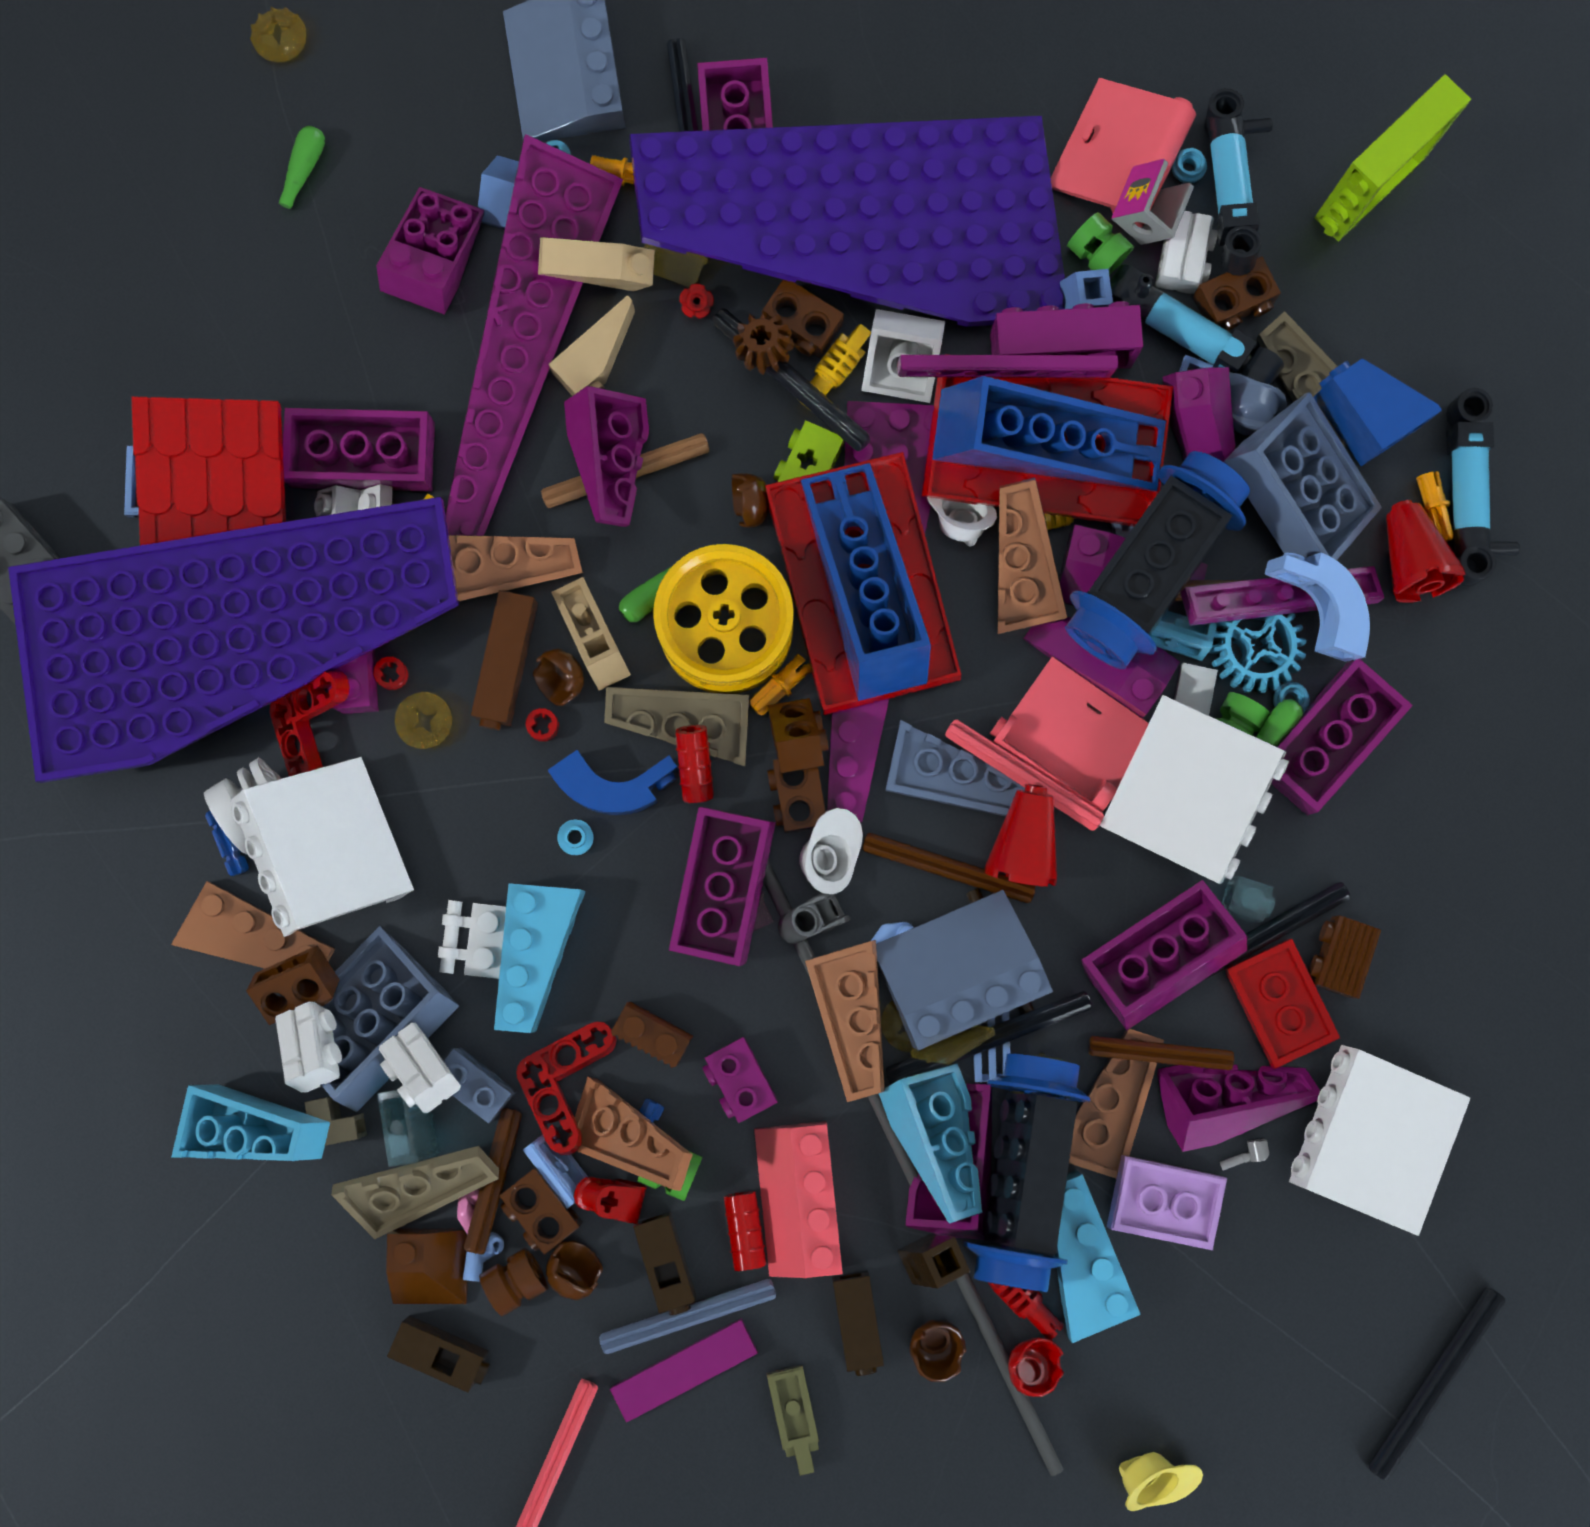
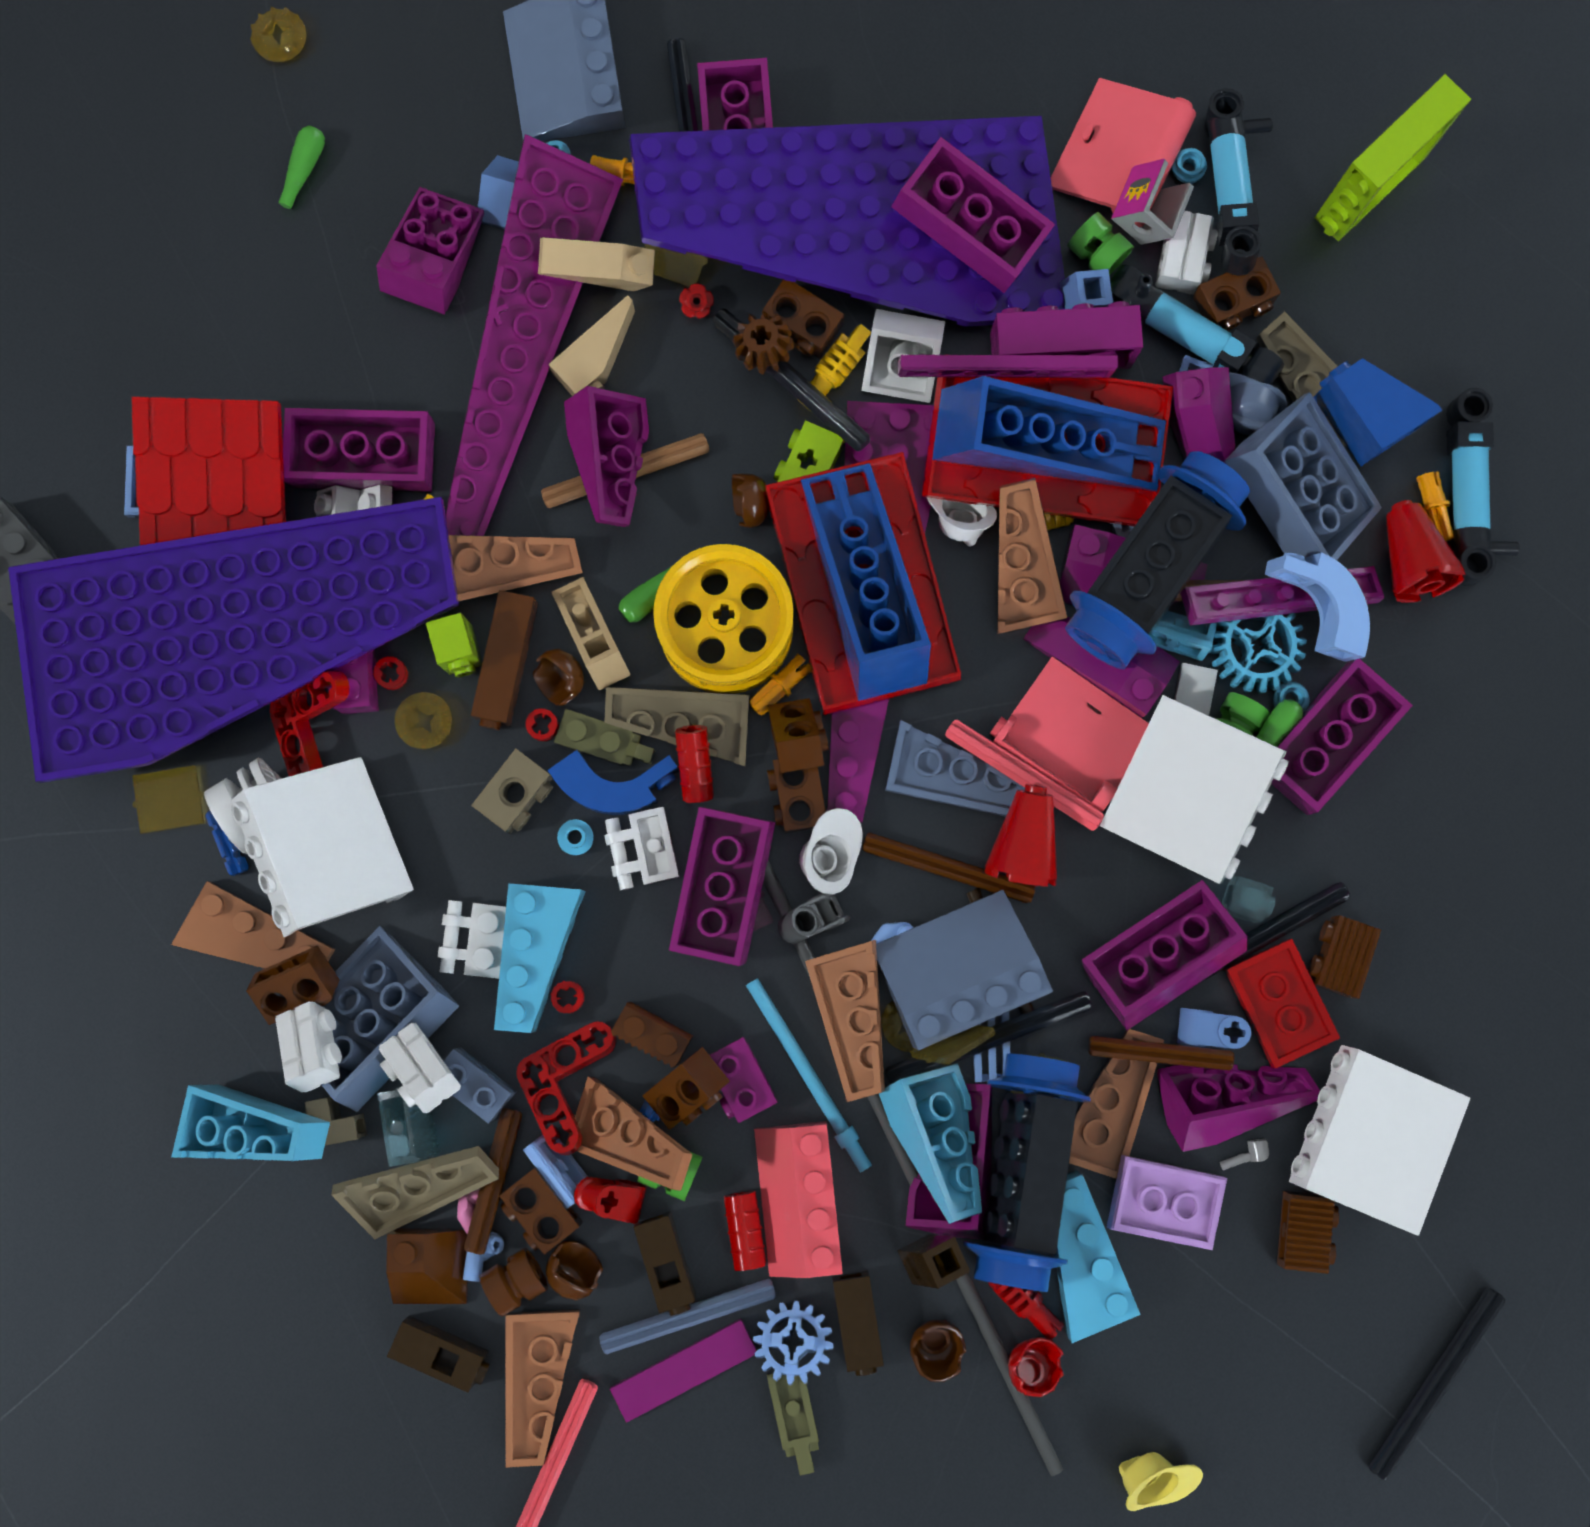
none -> clear yellow piece [132,765,204,834]
none -> lime brick [426,613,483,678]
none -> dark tan brick [471,748,553,834]
none -> nougat wing [505,1310,580,1468]
none -> red bush [551,981,585,1013]
none -> olive hinge [554,709,656,766]
none -> white plate [604,807,680,891]
none -> reddish brown brick [642,1046,730,1130]
none -> medium azure bar [746,978,872,1173]
none -> light blue gear [753,1301,834,1385]
none -> magenta brick [891,137,1055,293]
none -> medium blue piece [1177,1008,1251,1049]
none -> reddish brown brick [1277,1191,1339,1274]

